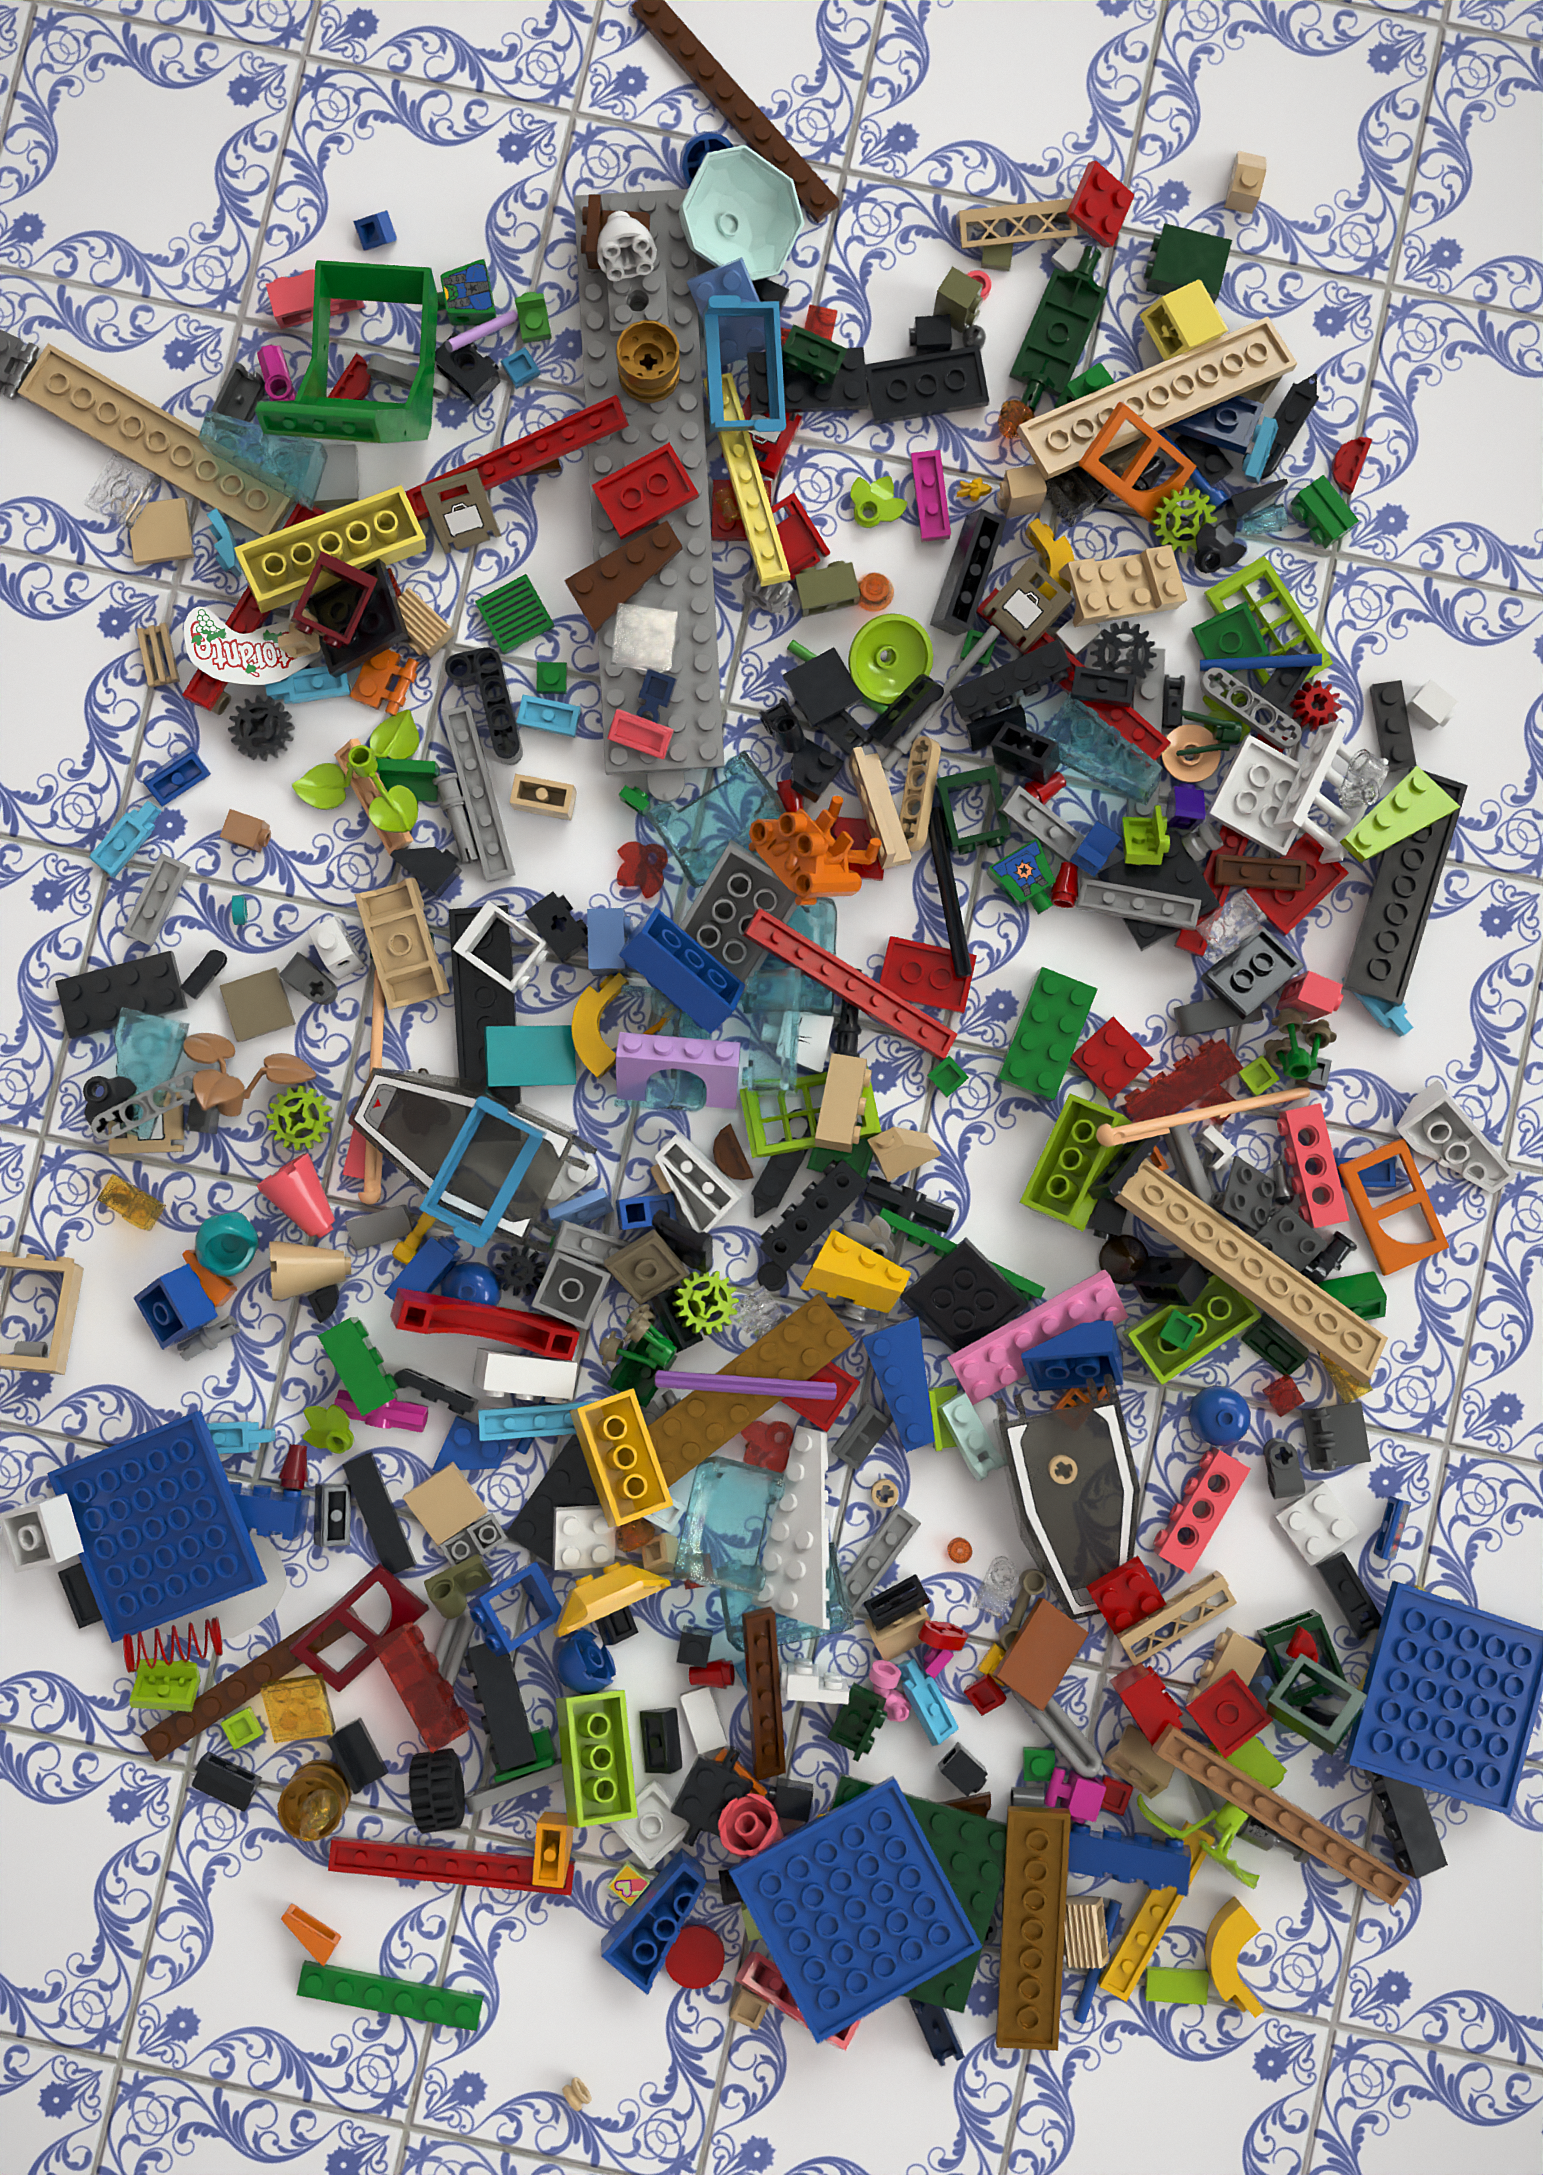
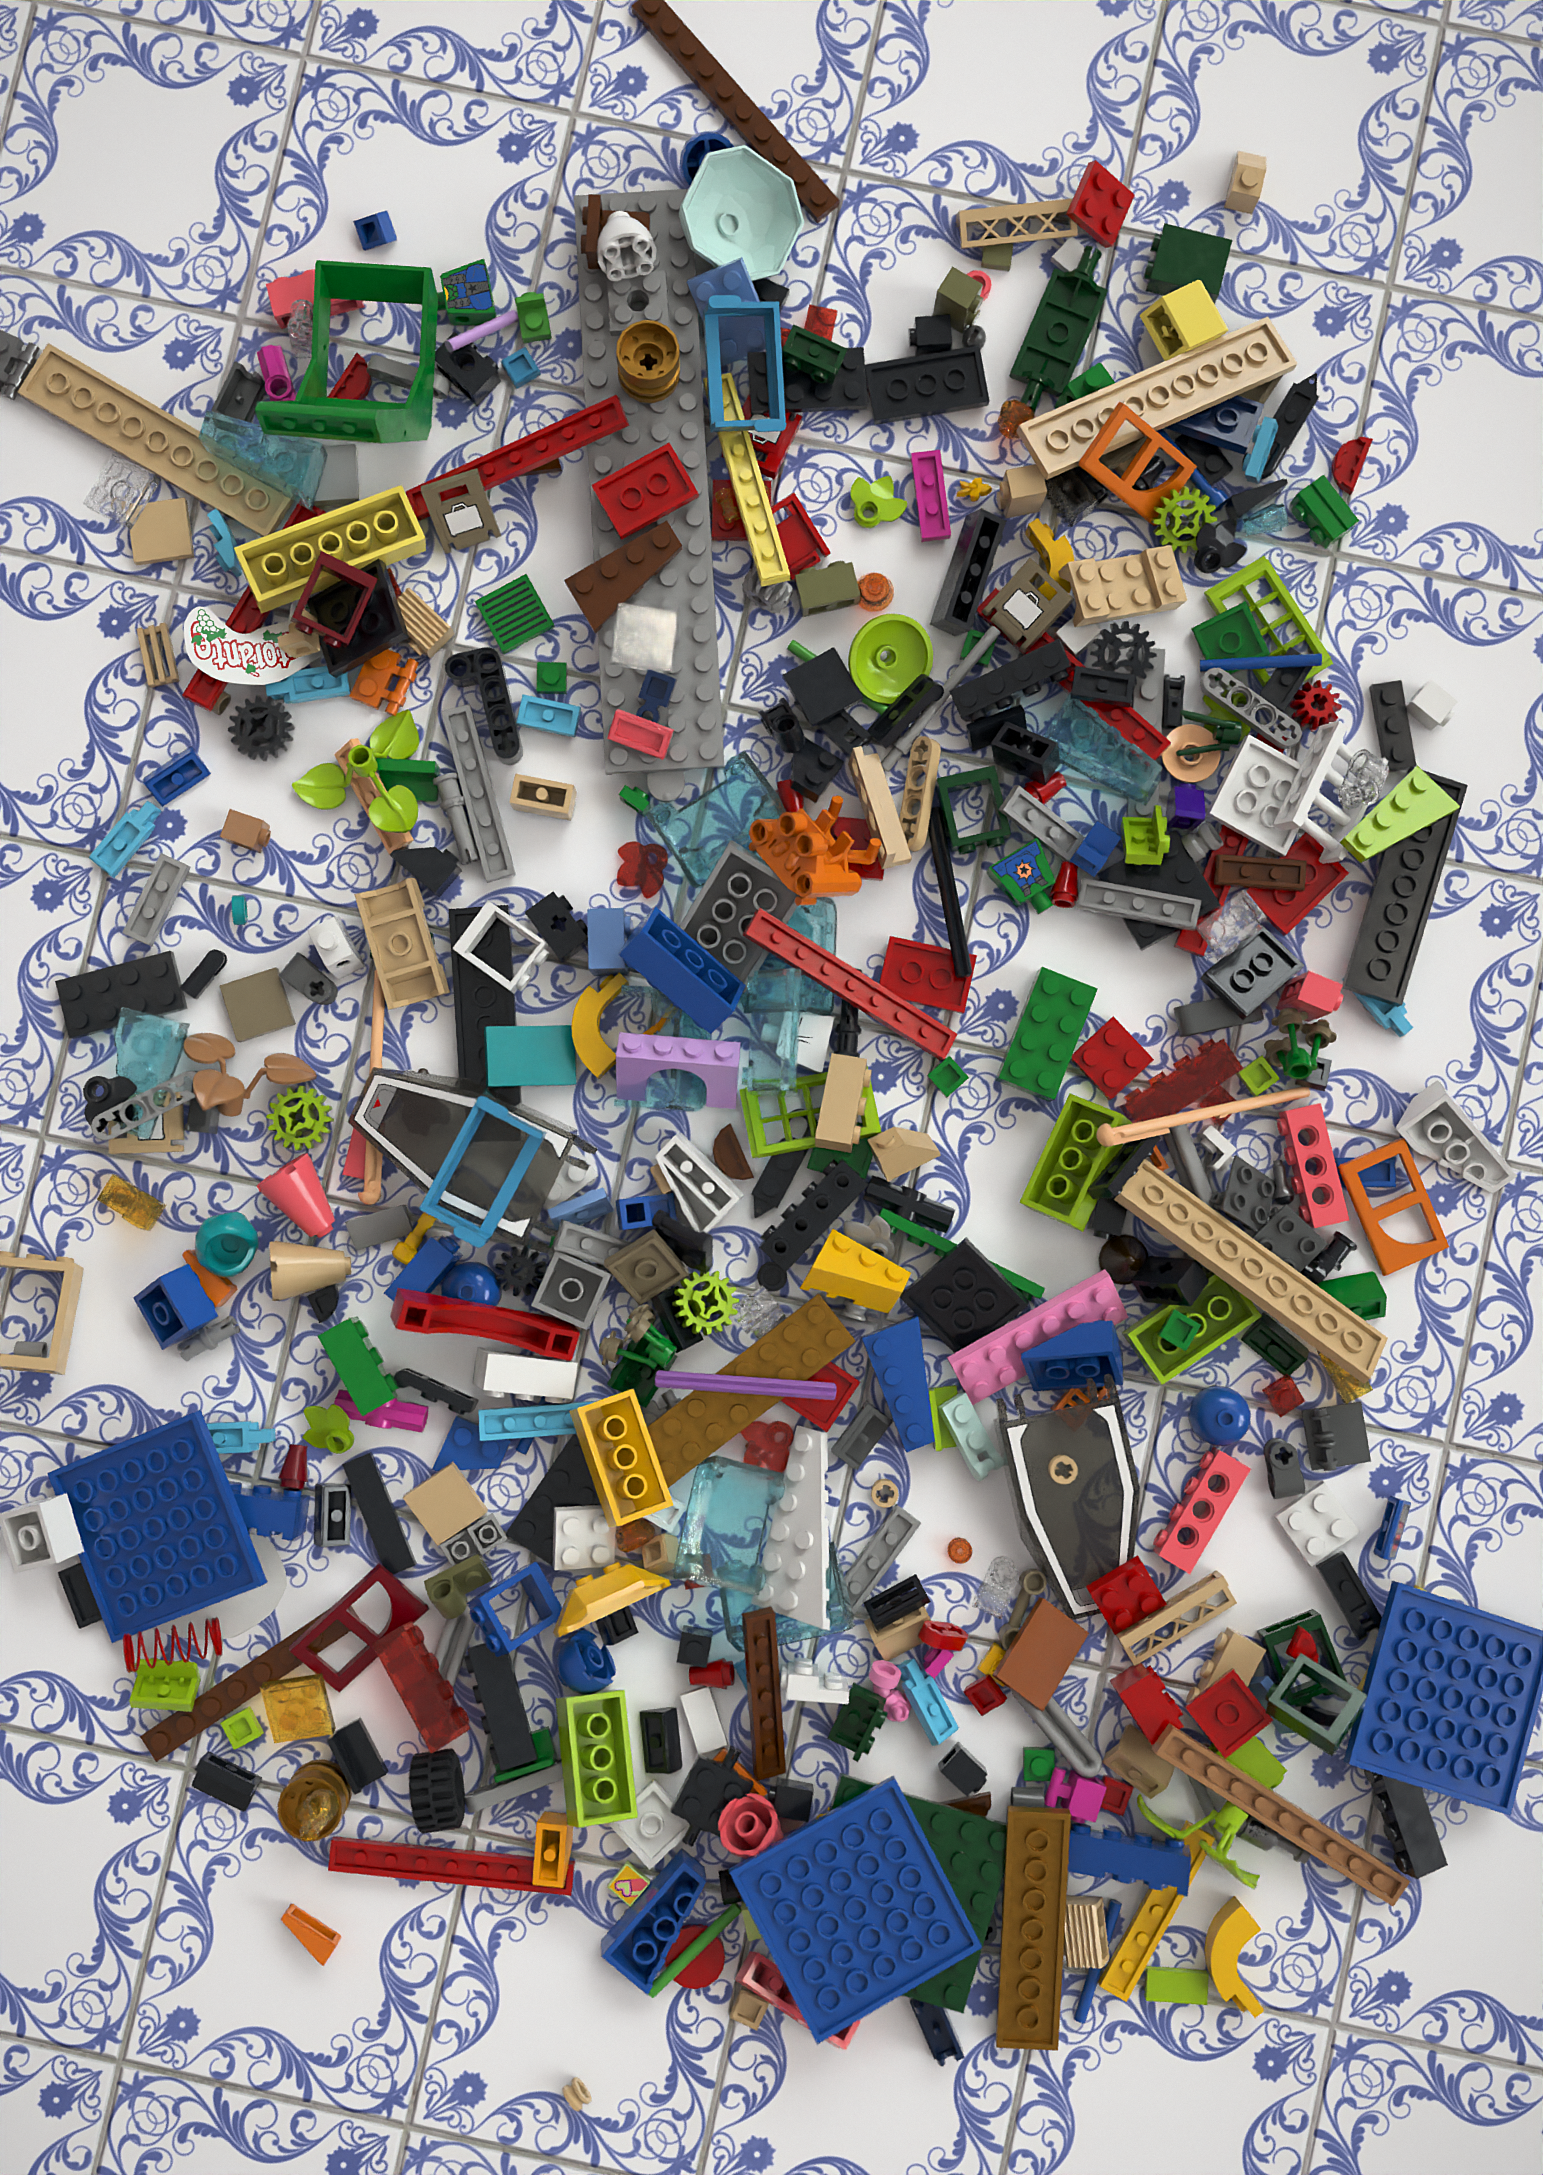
green plate [296,1960,484,2031] -> none
none -> clear piece [287,299,314,359]
none -> bright green bar [648,1903,742,1998]

